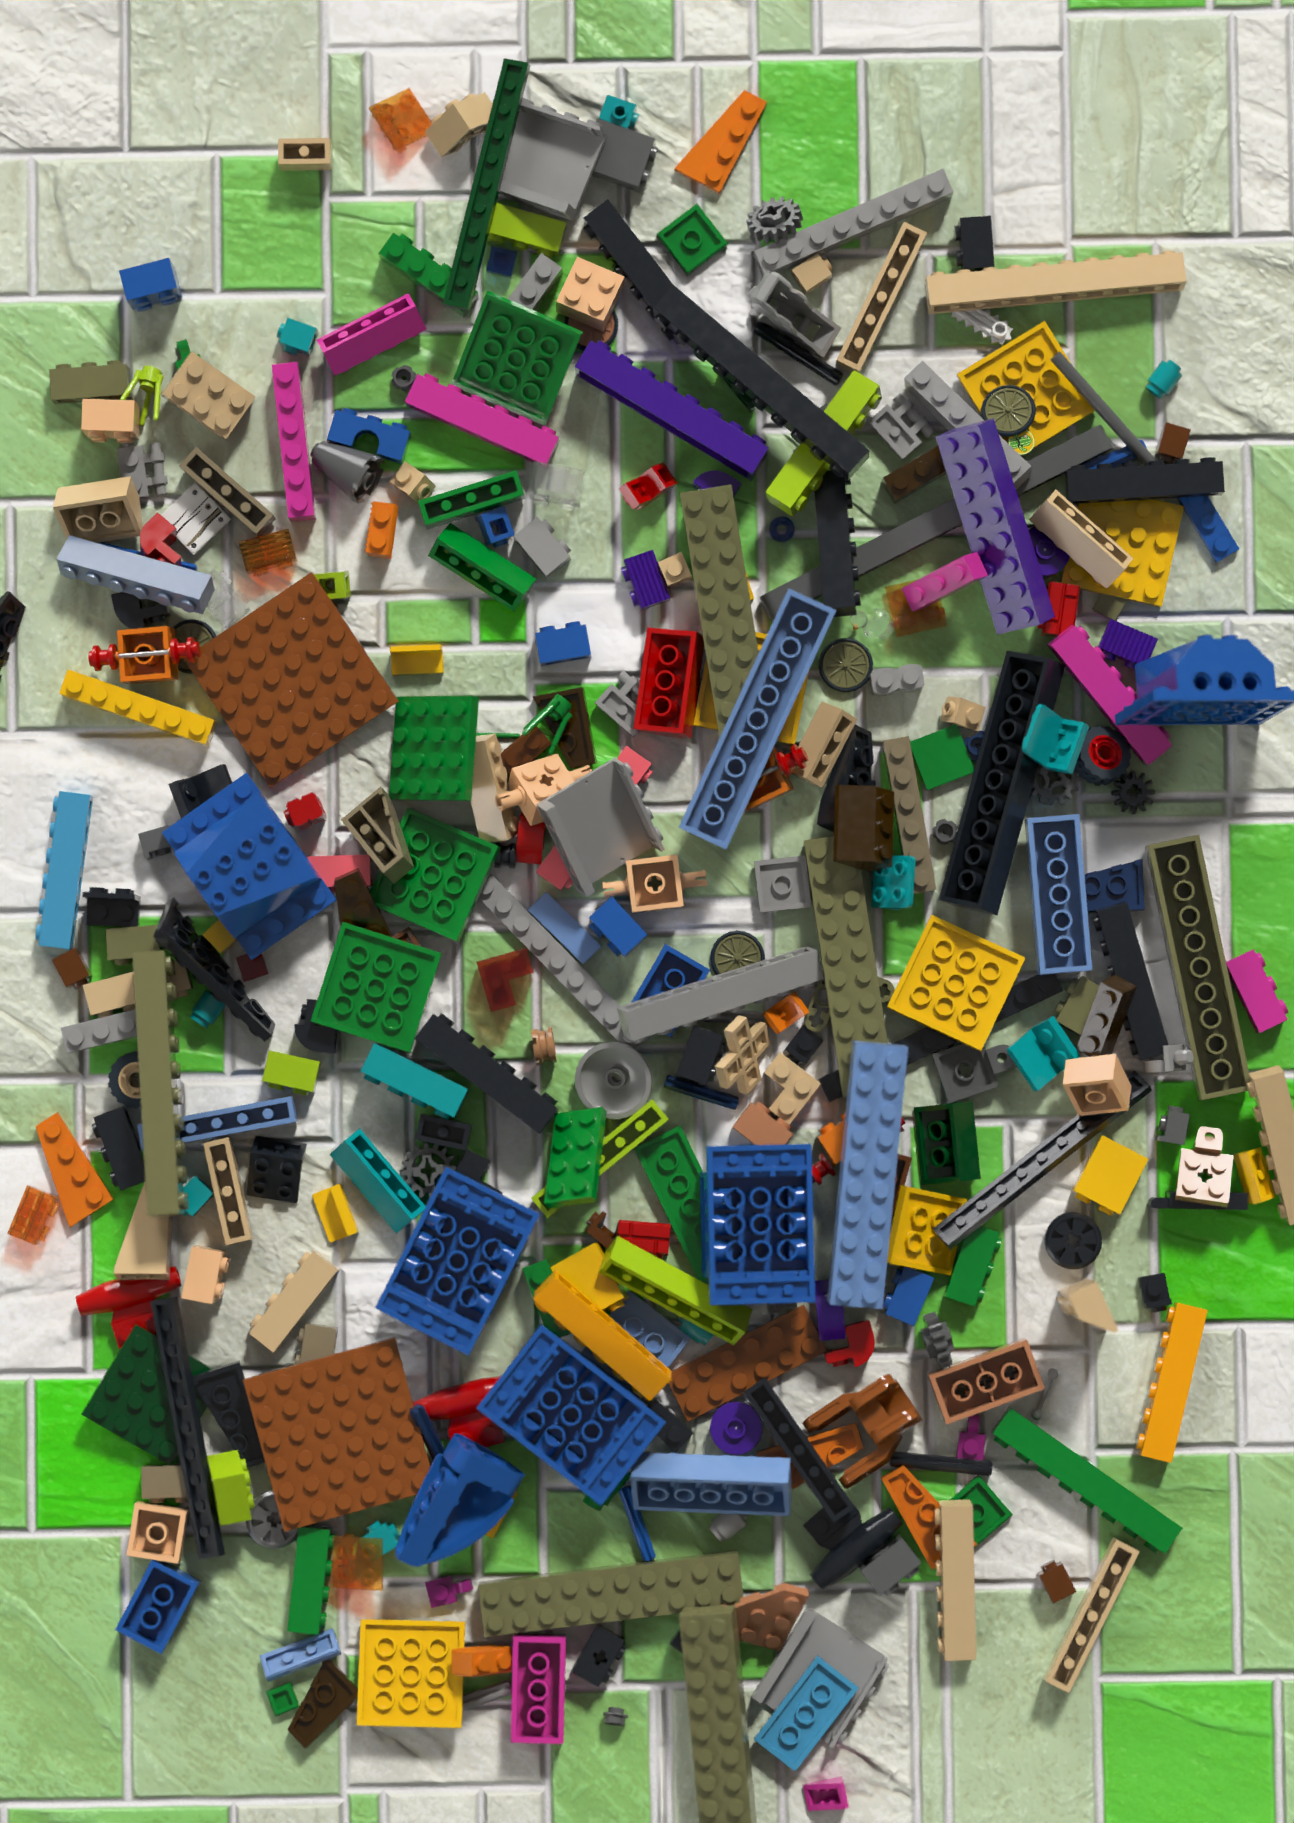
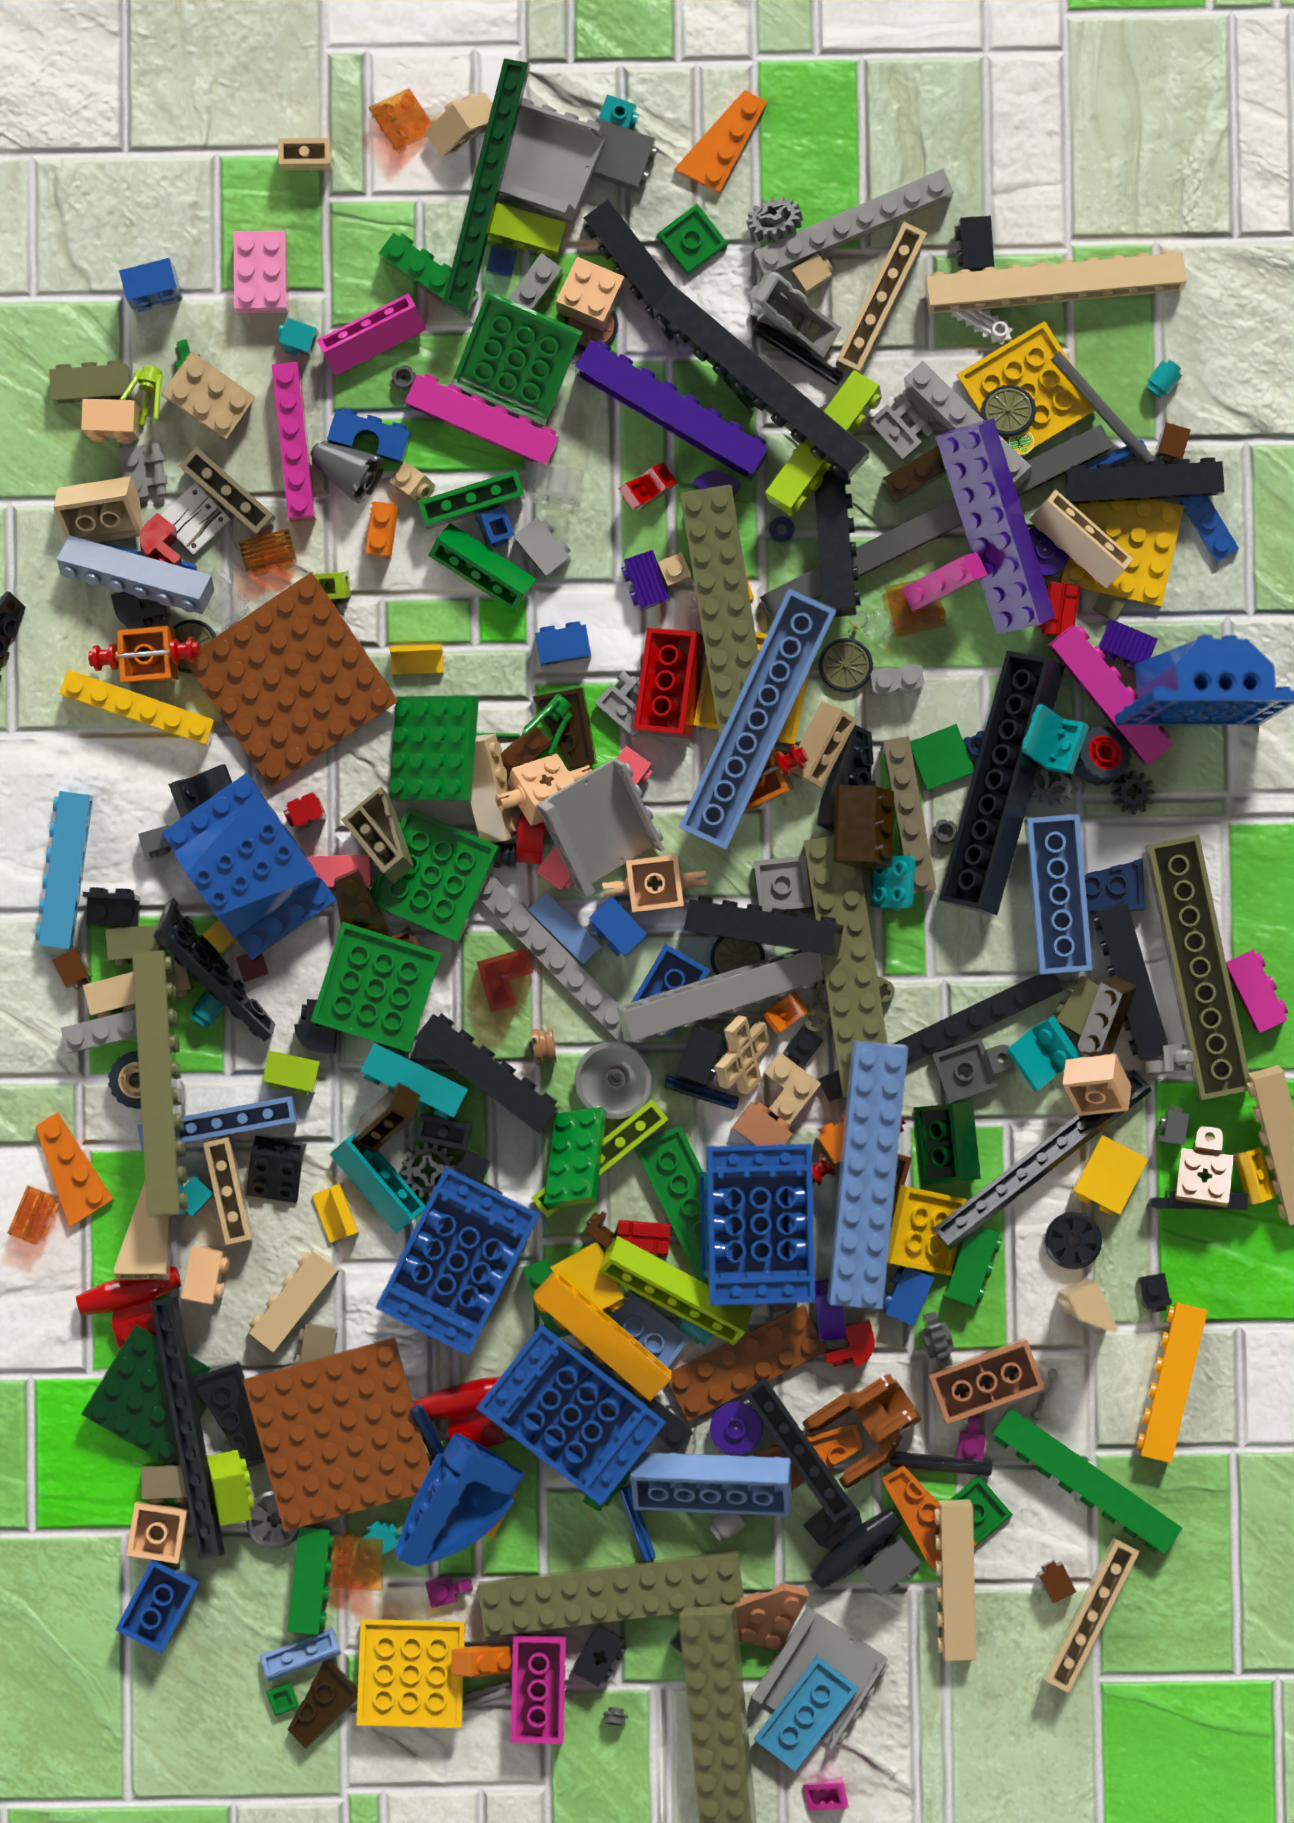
black brick [92,1106,146,1191] -> none
yellow plate [887,914,1026,1052] -> none
tan bracket [940,696,986,732] -> none
none -> bright pink brick [234,231,289,314]
none -> dark brown brick [352,1082,420,1153]
none -> black brick [684,896,844,956]

